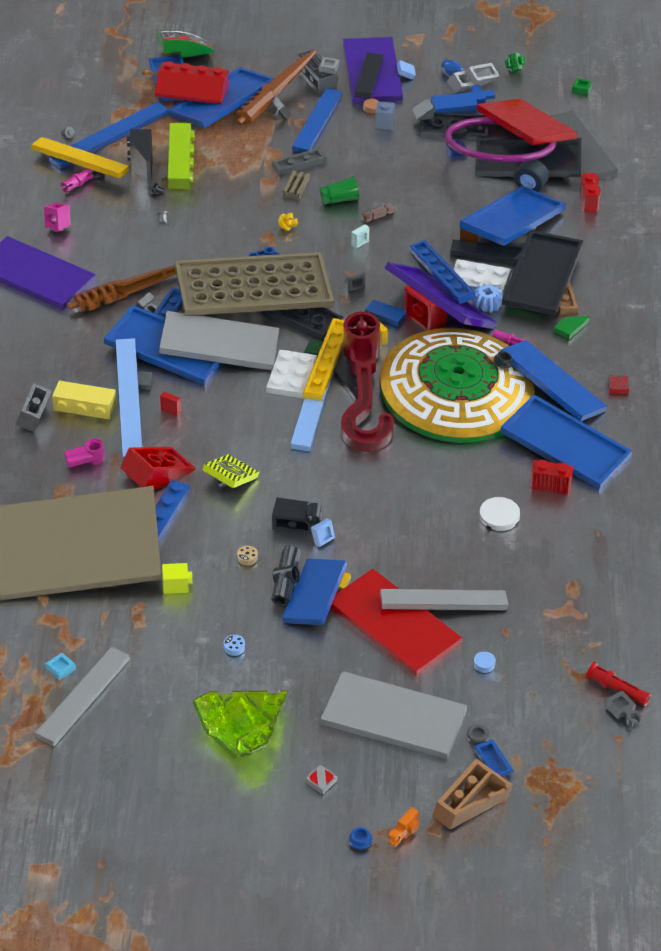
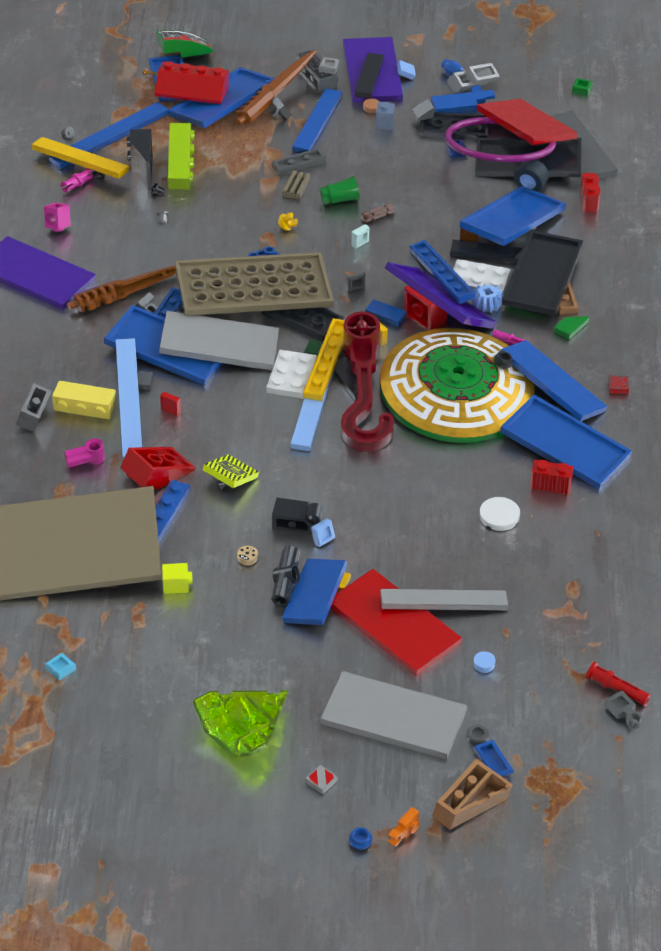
light grey tile [35,647,130,747] -> none
light blue tile [224,635,245,656] -> none
green gear [504,53,526,72] -> none

